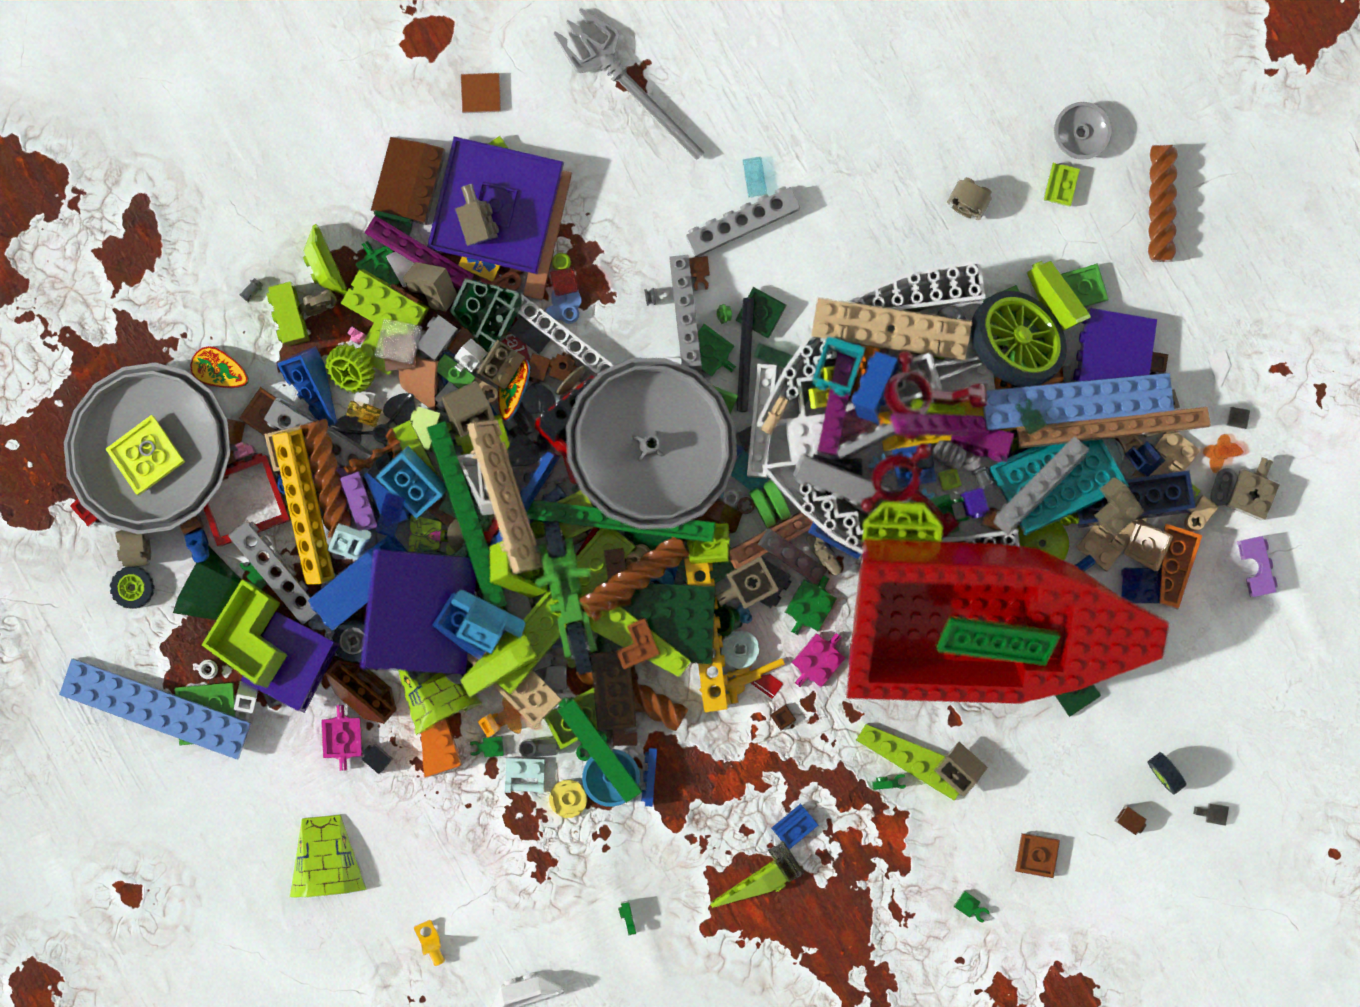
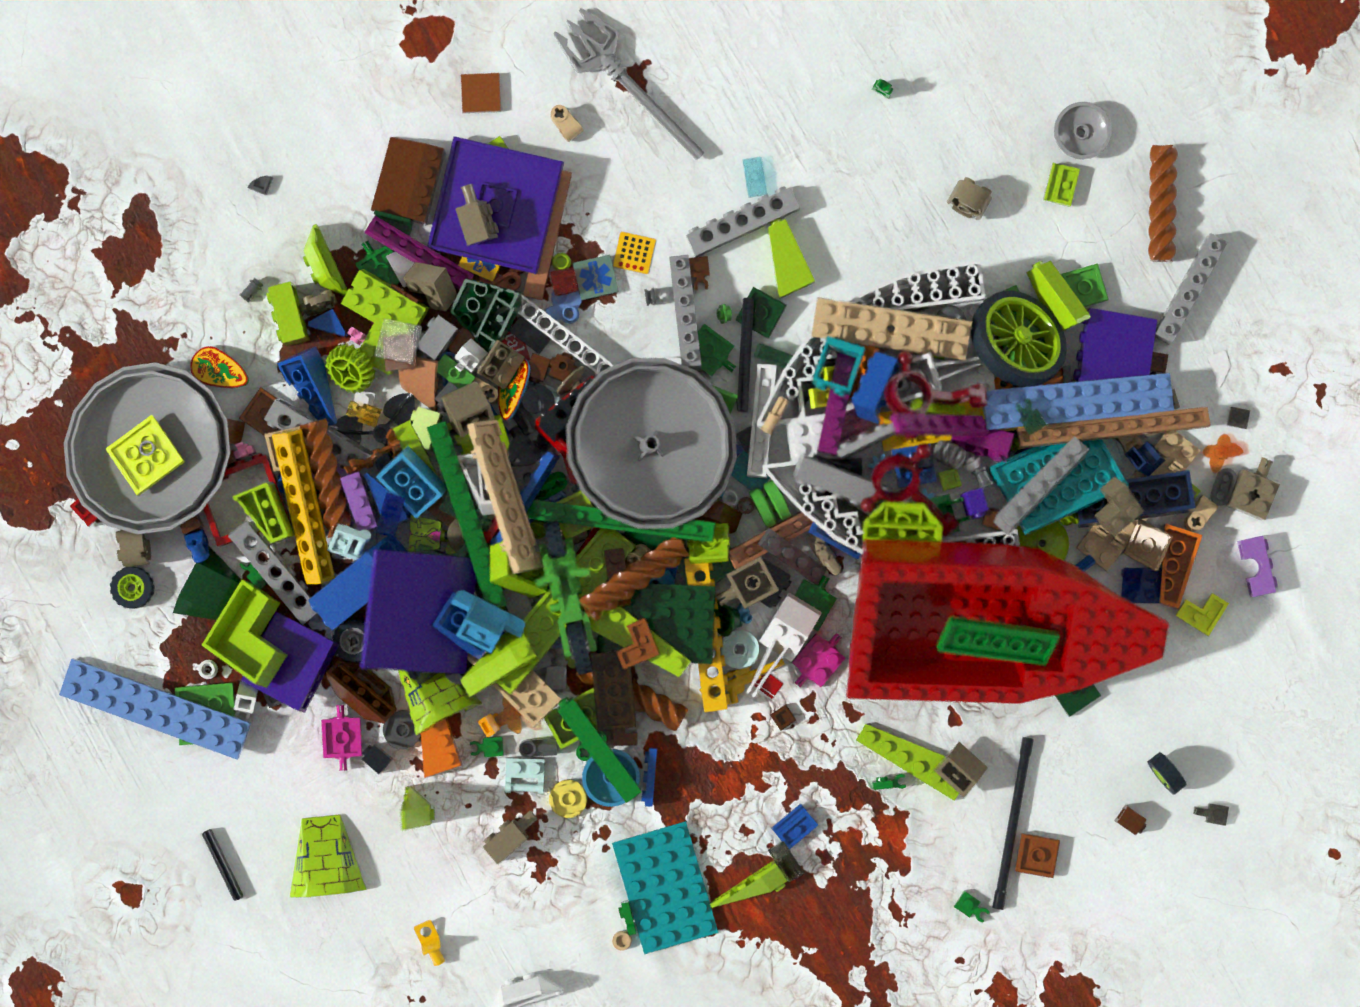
none -> black axle [202,829,243,901]
none -> lime wedge [233,482,295,543]
none -> dark grey tile [248,176,273,195]
none -> blue slope [308,309,348,338]
none -> dark grey plate [383,711,421,750]
none -> lime wedge [401,786,435,830]
none -> dark tan brick [483,810,538,865]
none -> green beam [536,472,567,500]
none -> tan piece [551,105,584,142]
none -> sand green tile [573,255,619,301]
none -> teal plate [612,821,718,954]
none -> tan tile [612,931,632,951]
none -> yellow sticker [613,232,656,274]
none -> white slope [746,593,822,697]
none -> lime slope [768,218,815,299]
none -> green plate [872,79,893,99]
none -> black piece [992,737,1034,910]
none -> light grey brick [1155,233,1228,345]
none -> neon yellow plate [1175,593,1229,636]

